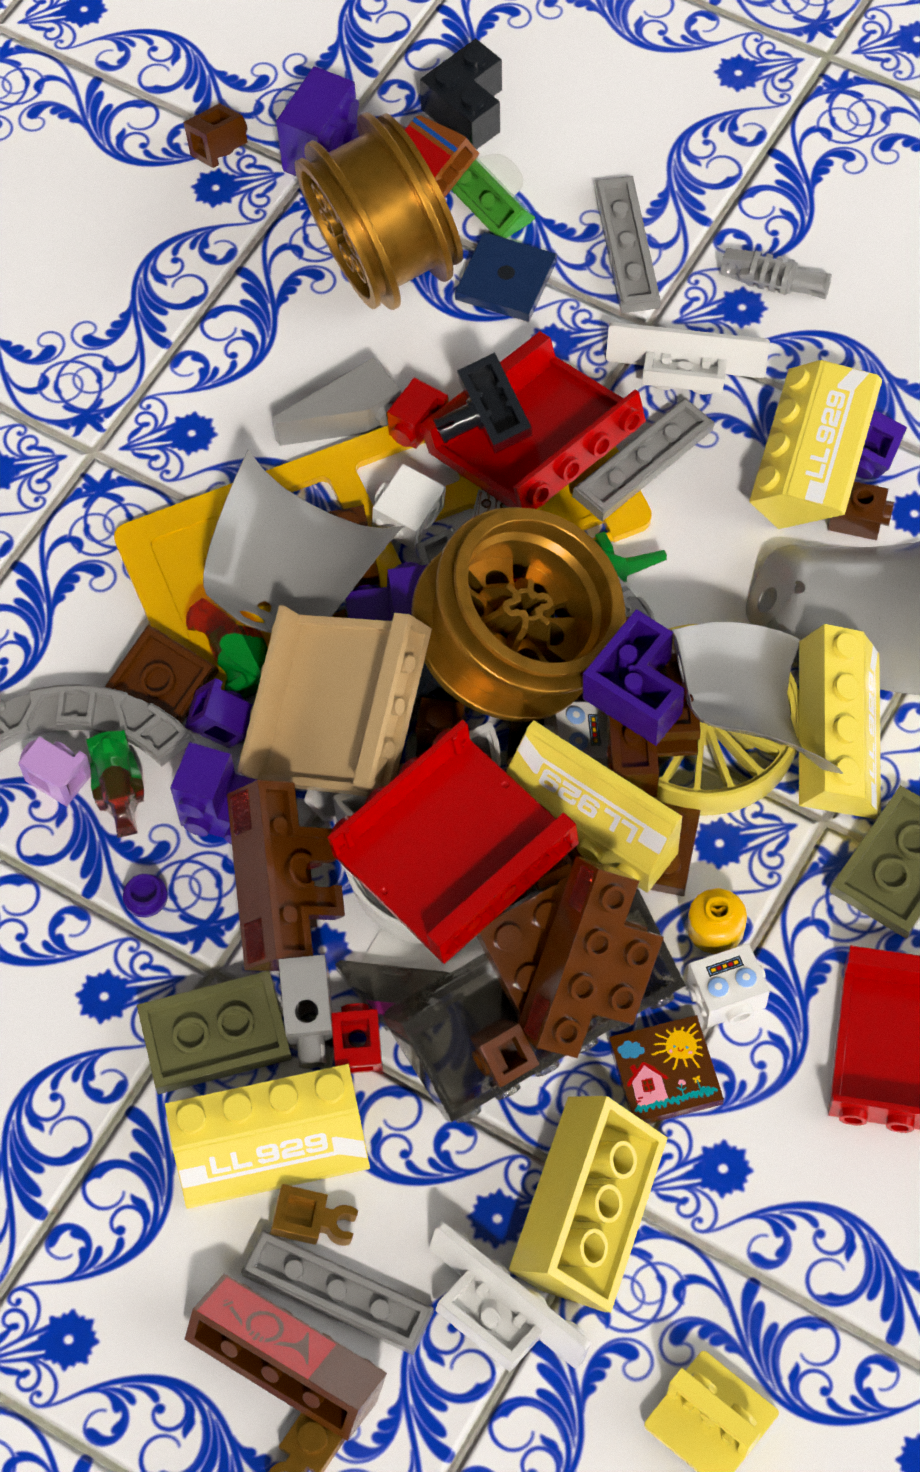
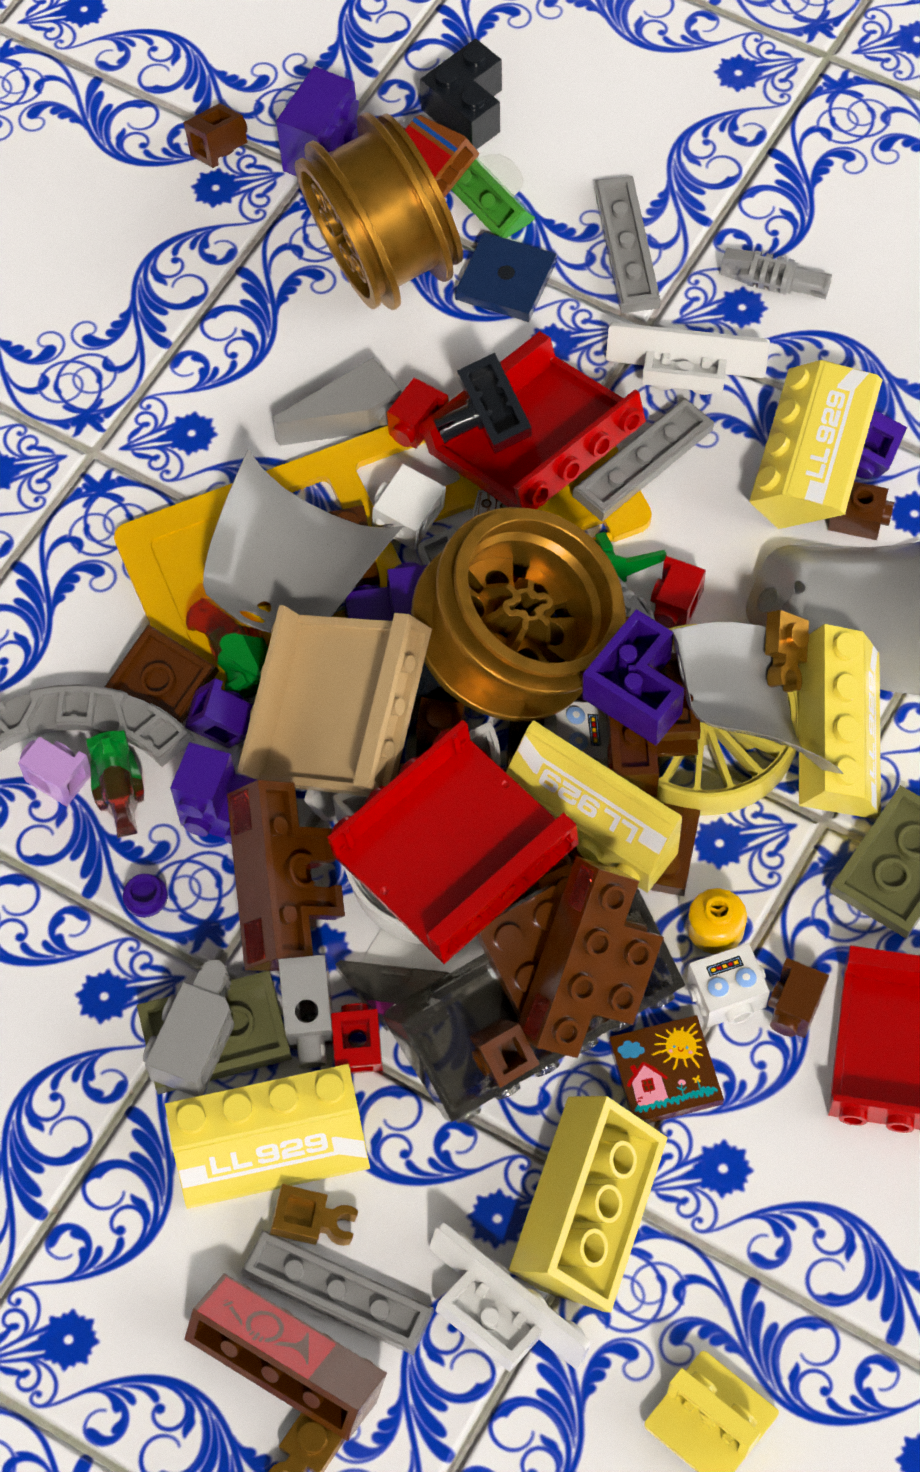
none -> light grey hinge [143,959,234,1097]
none -> red brick [650,556,706,628]
none -> pearl gold plate [765,610,809,693]
none -> reddish brown brick [768,958,829,1038]

